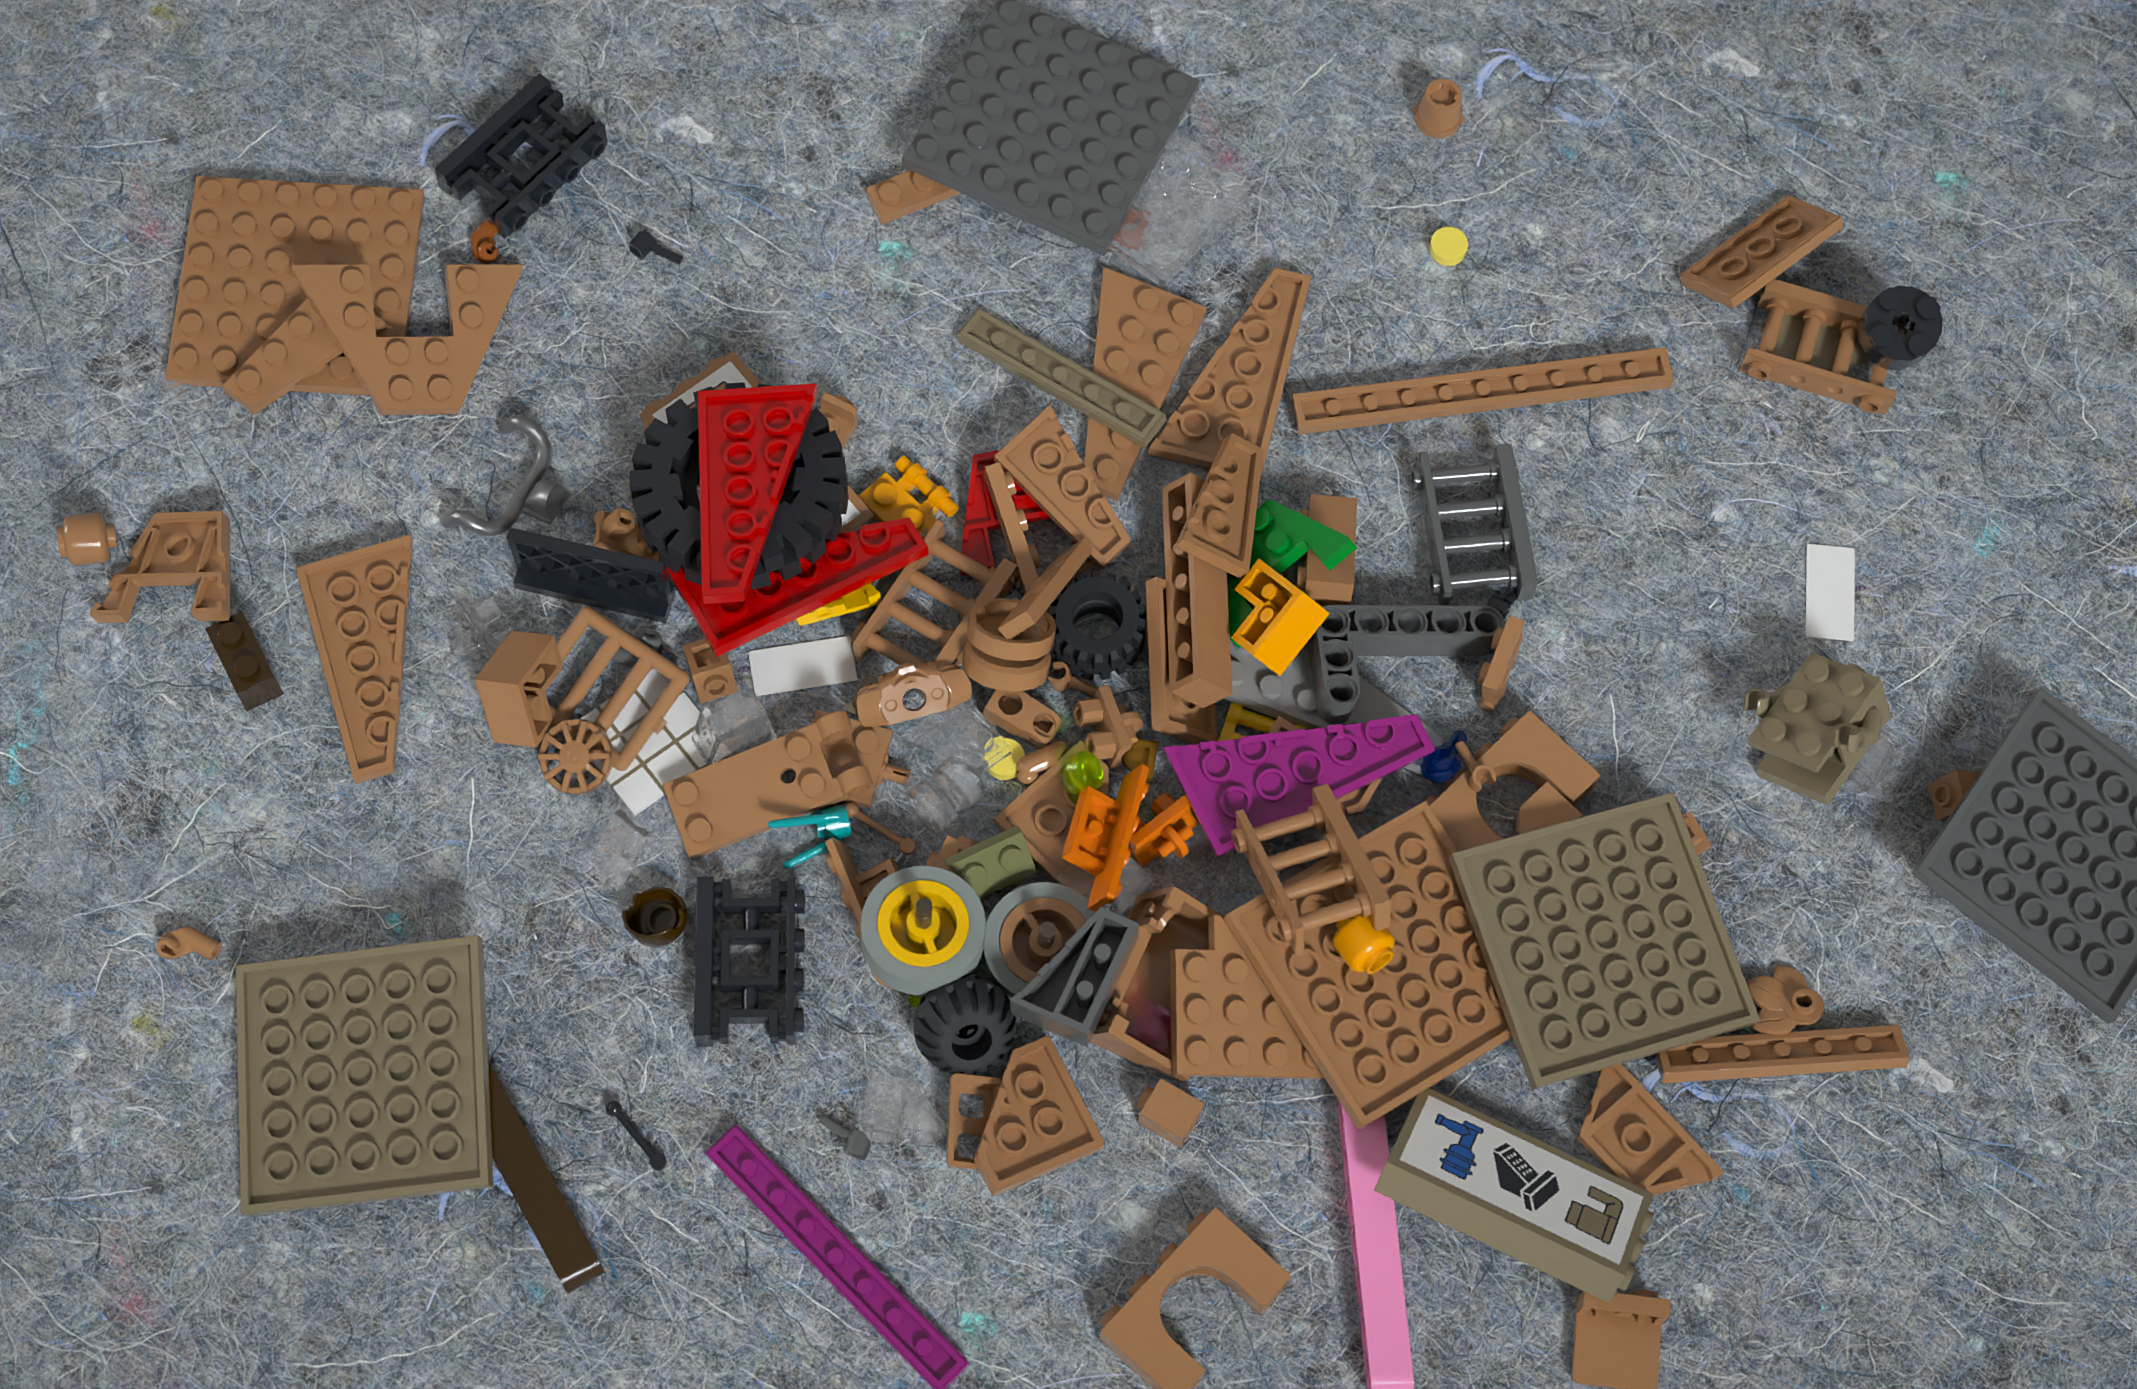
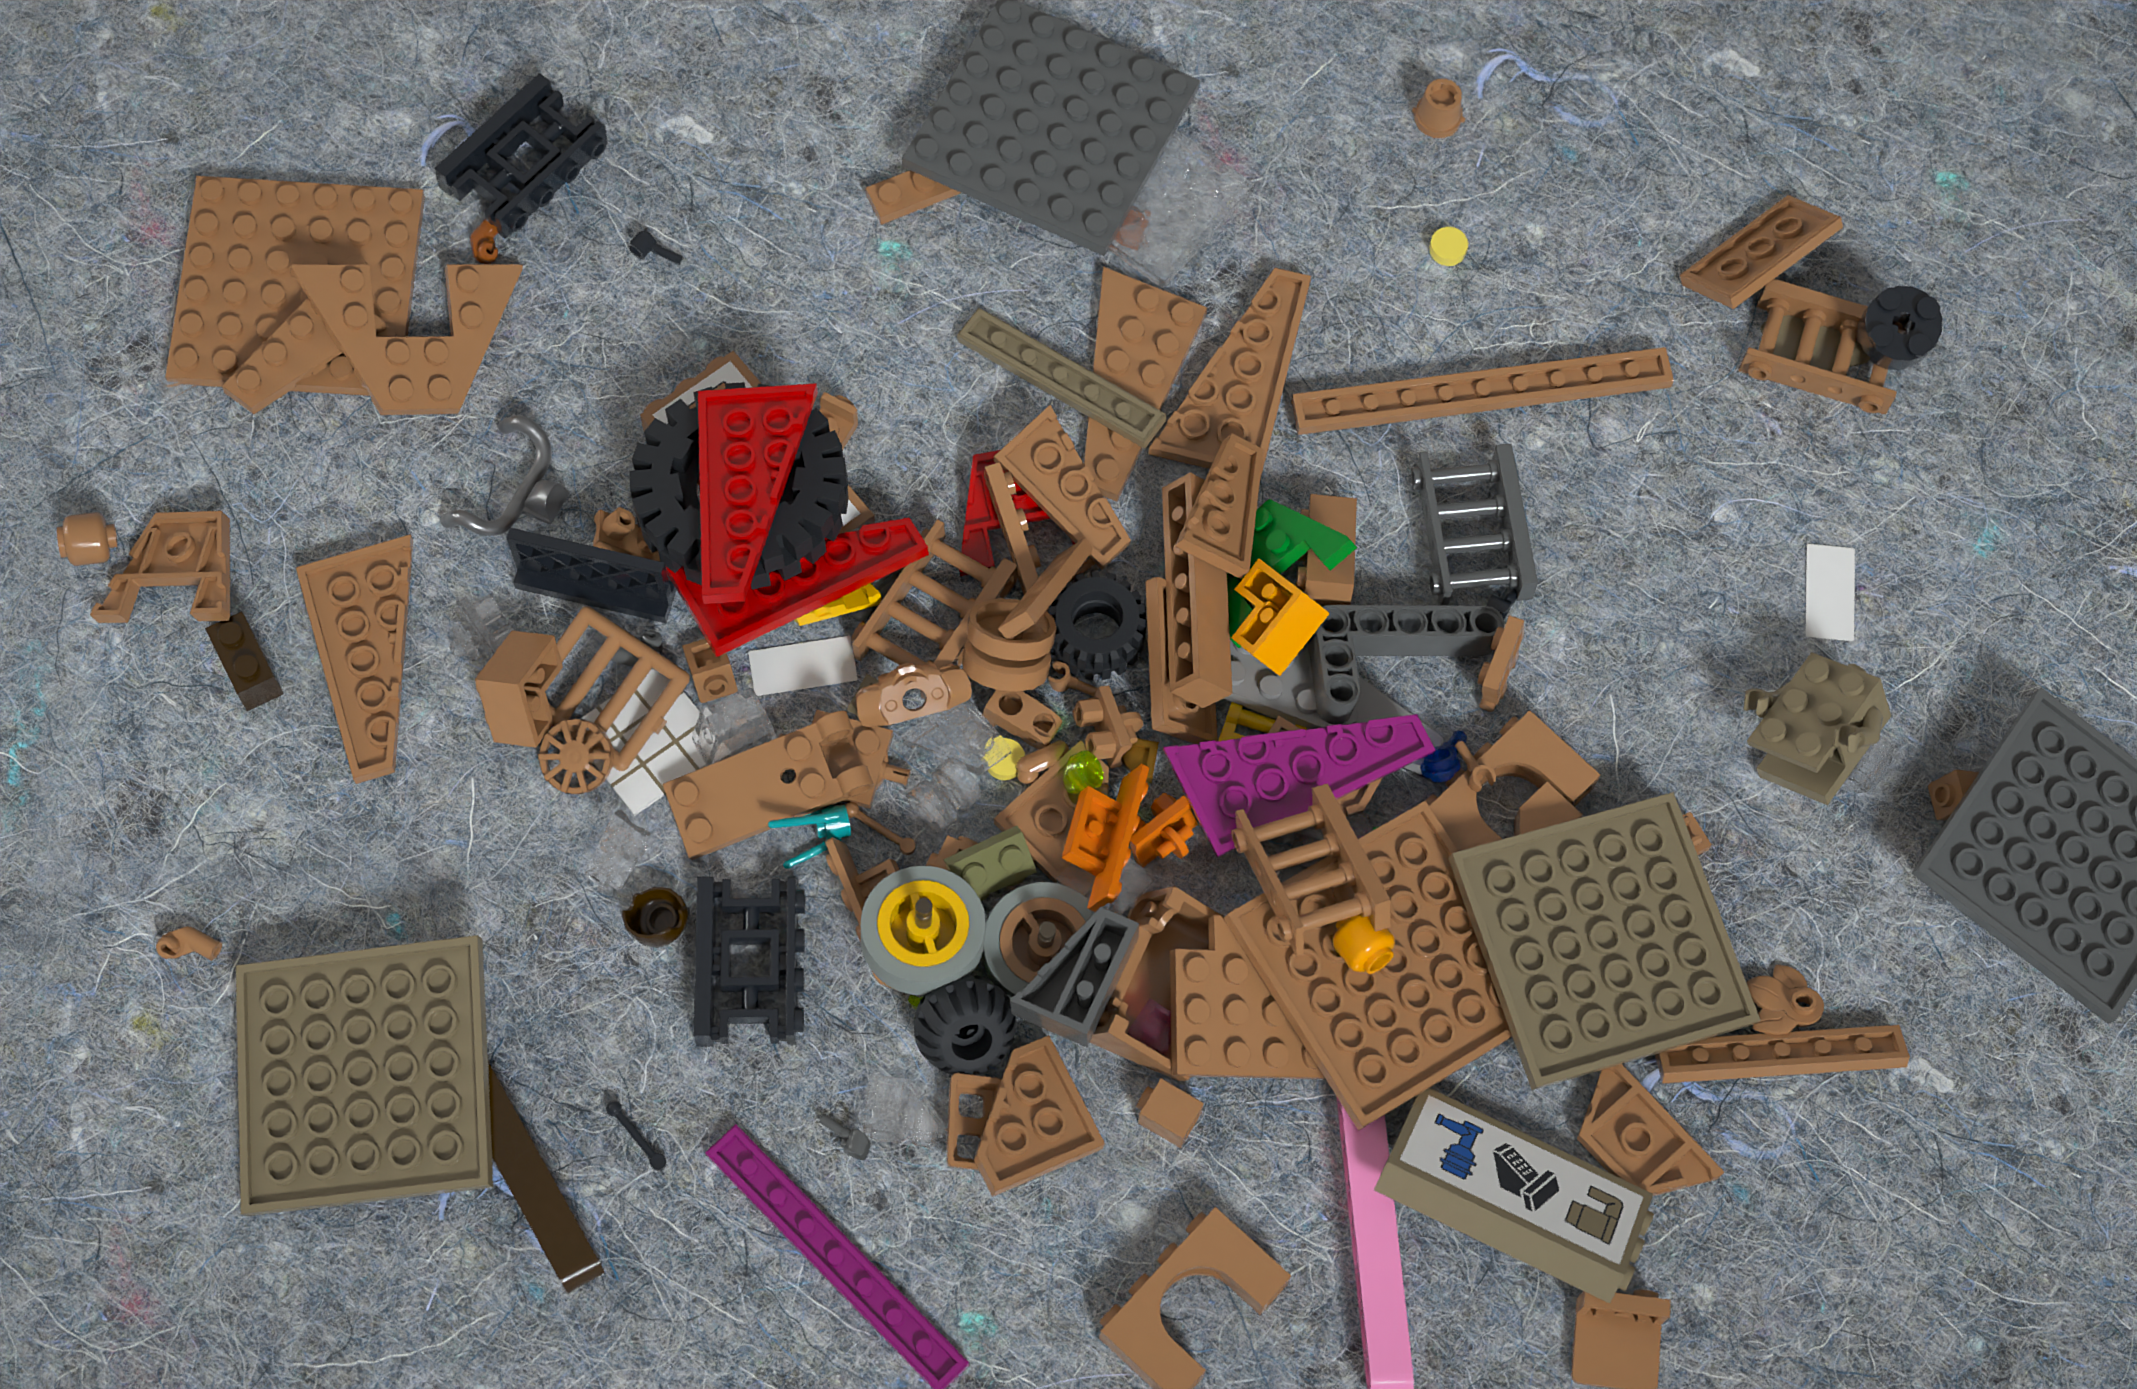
light orange plate [859,456,959,534] -> none

